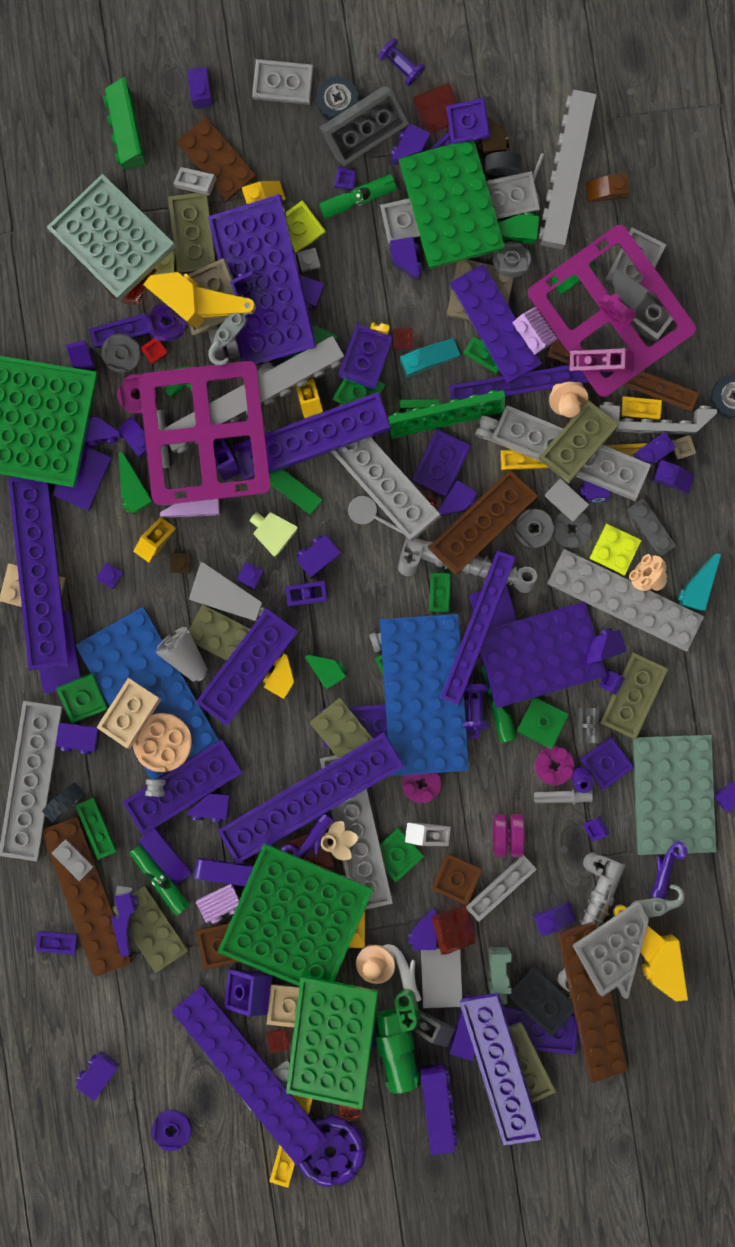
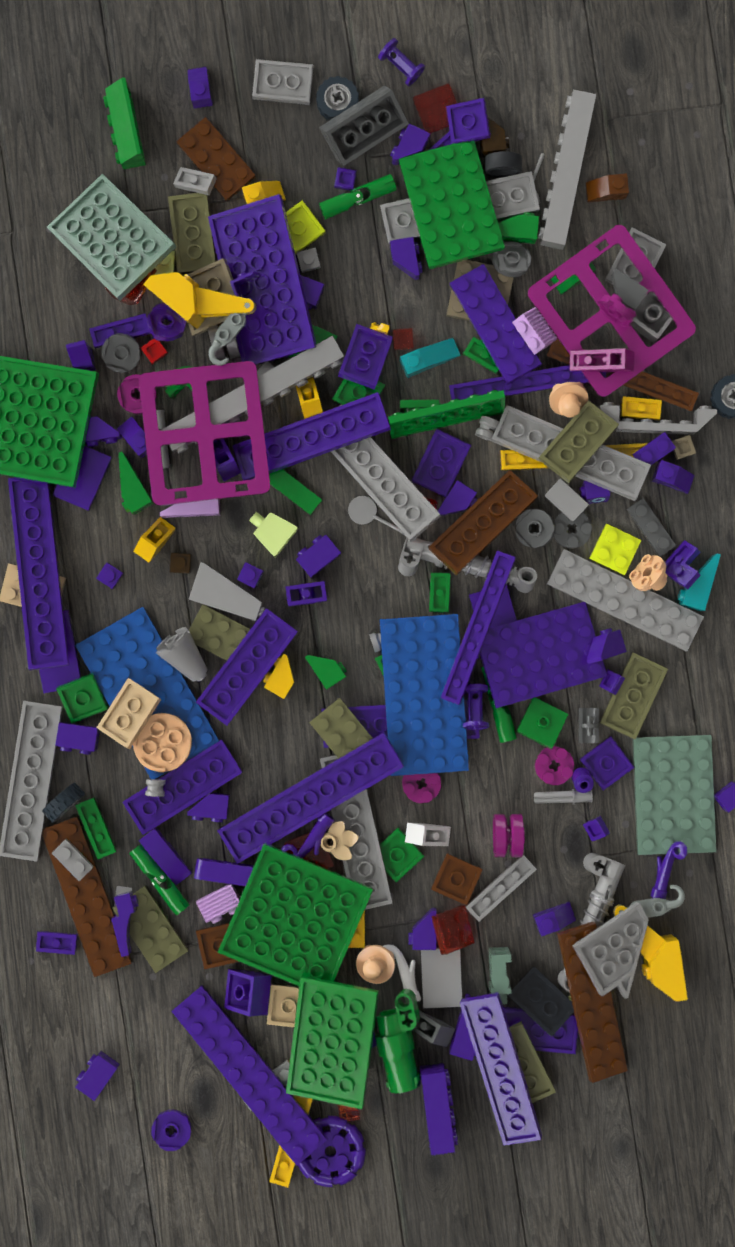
clear red plate [266,1028,290,1053] -> none
none -> dark purple plate [665,540,701,590]

